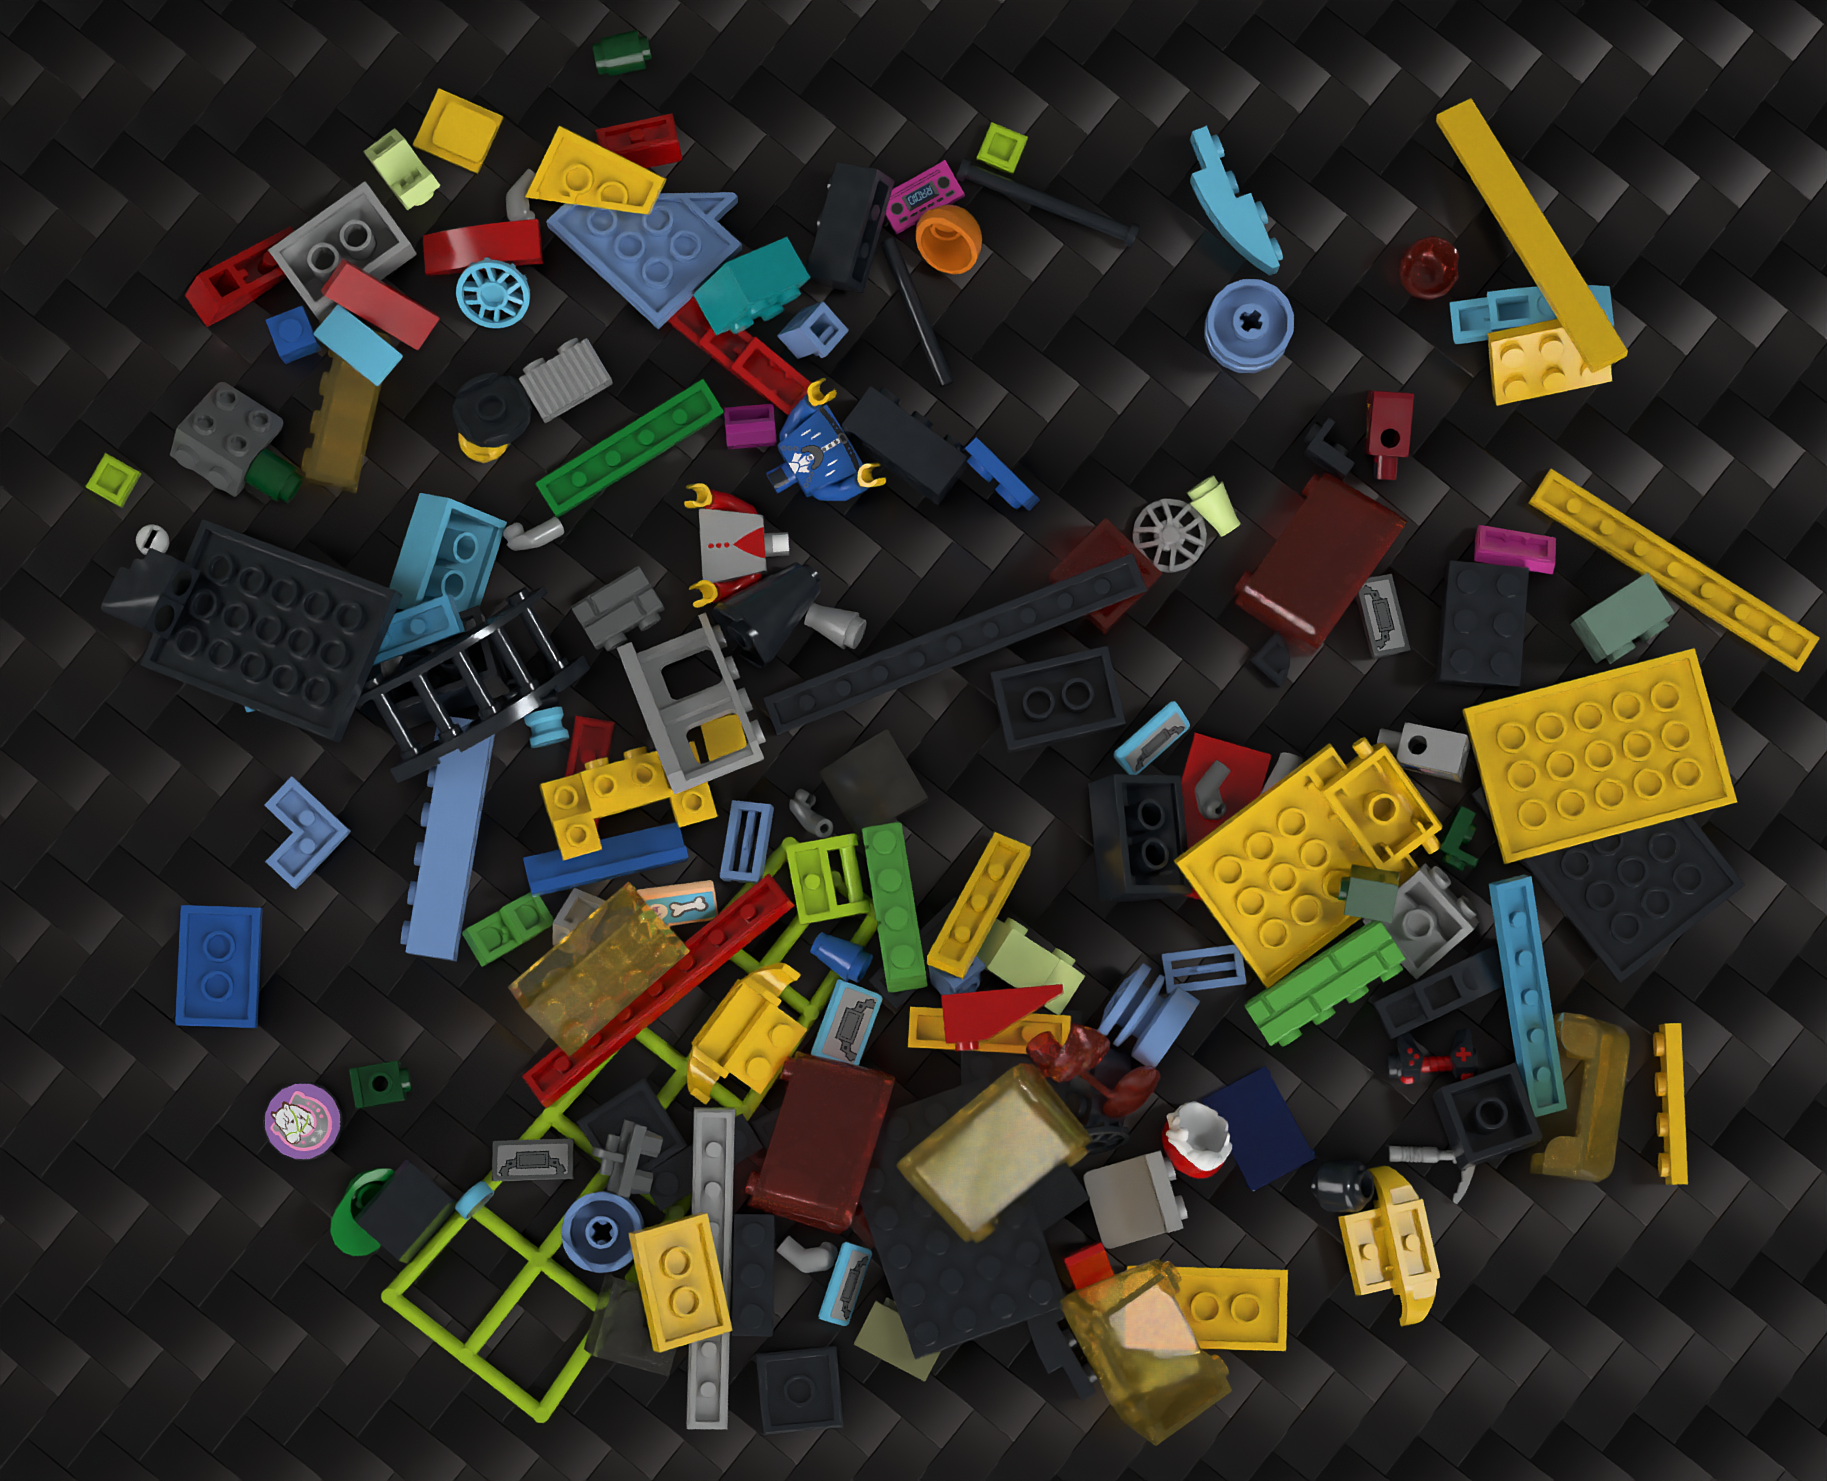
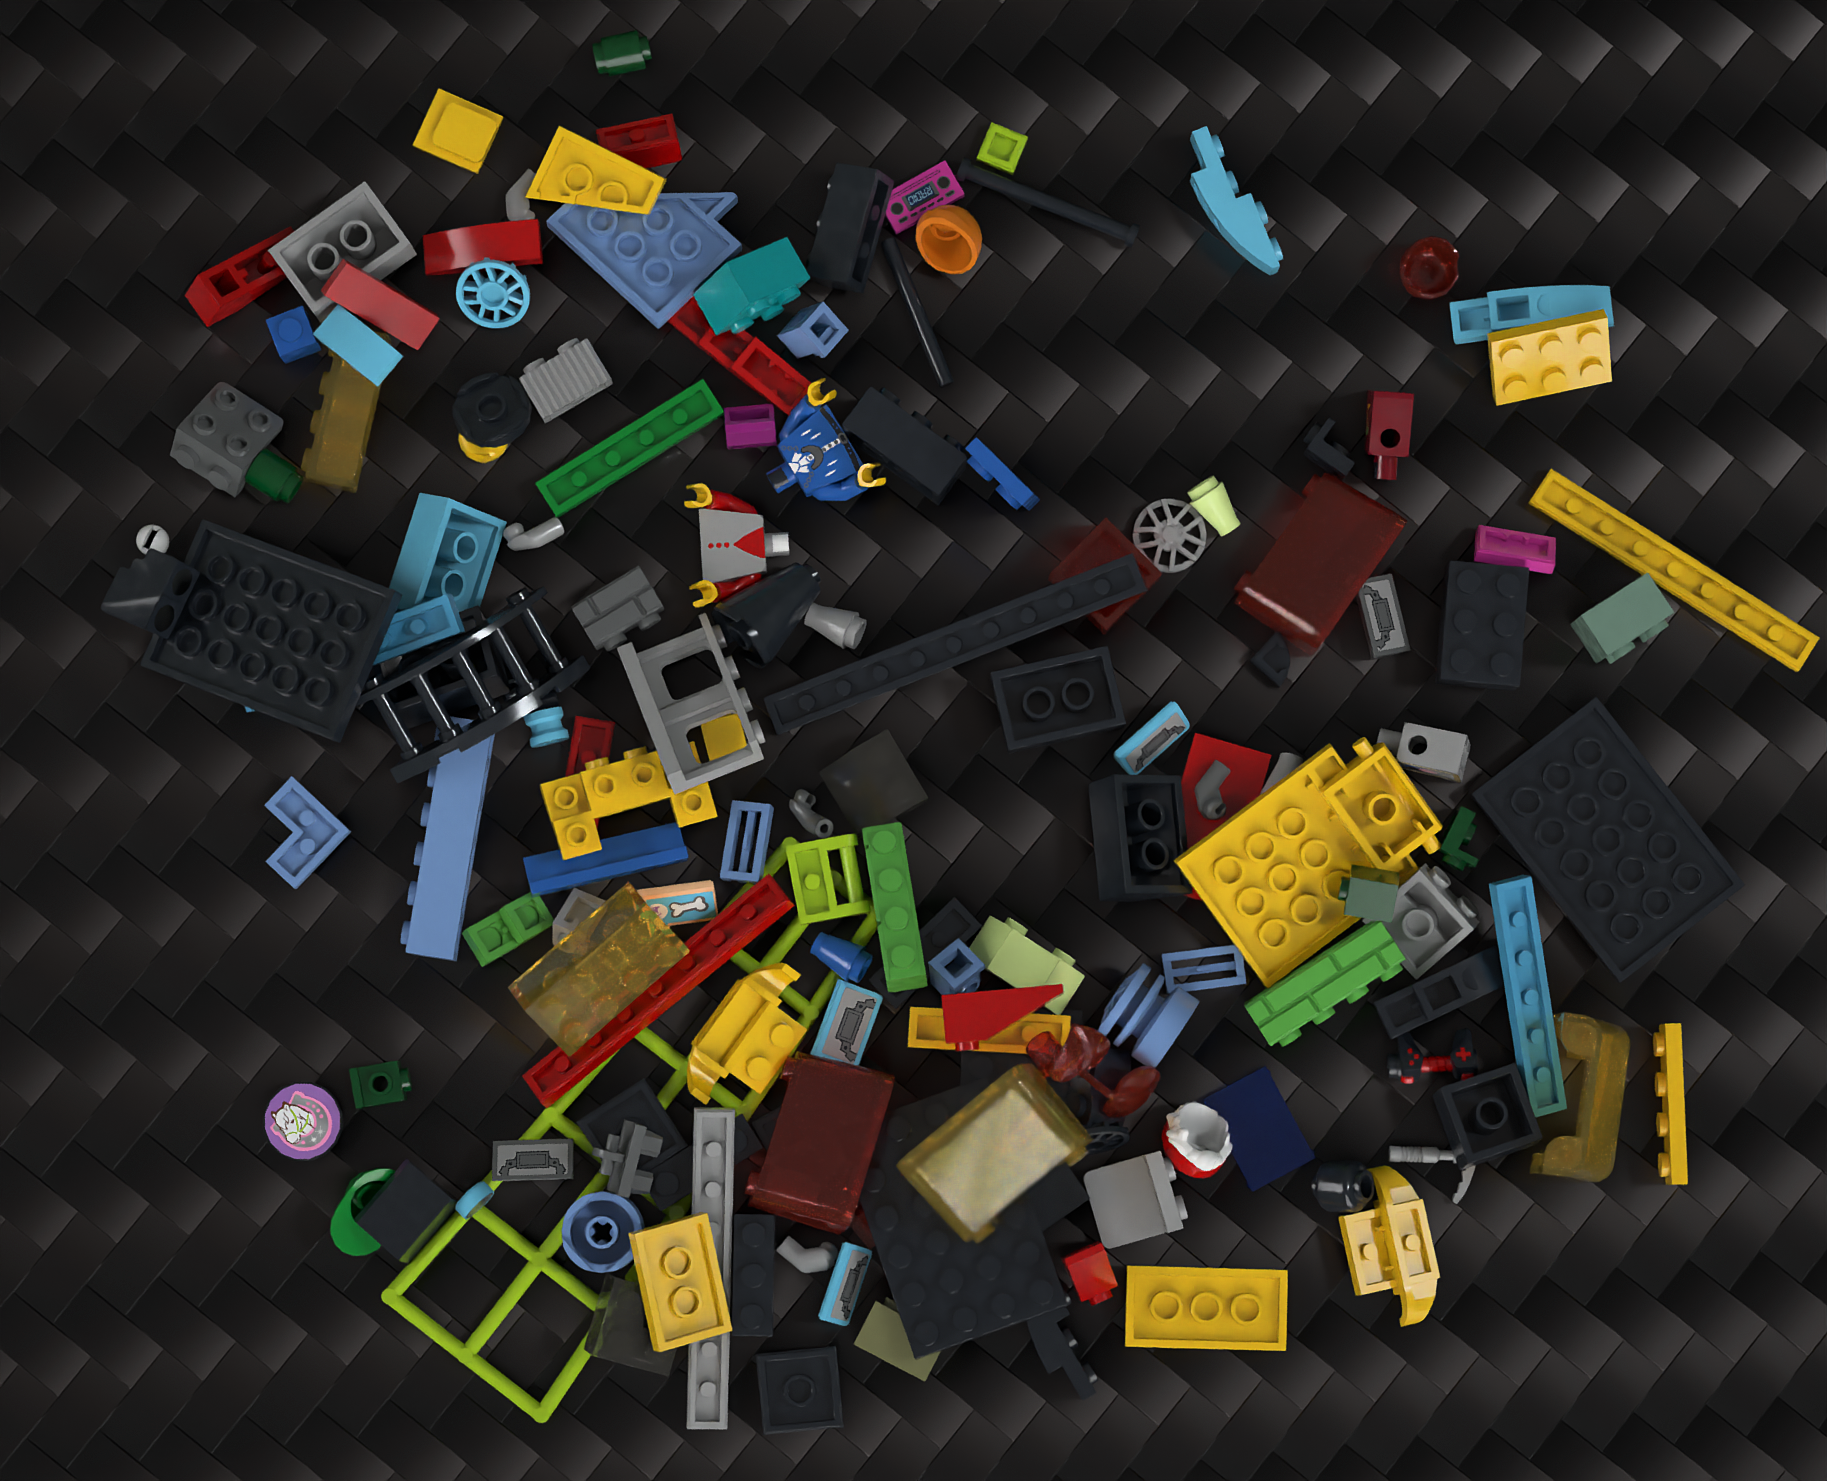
lime tile [86,453,141,508] -> none
blue plate [175,905,263,1028] -> none
yellowish green brick [363,128,440,210] -> none
yellow plate [927,832,1031,979] -> none
clear yellow windscreen [1059,1259,1232,1446] -> none
medium blue wheel [1204,279,1294,373] -> none
yellow tile [1436,98,1628,374] -> none
yellow plate [1462,648,1737,864] -> none

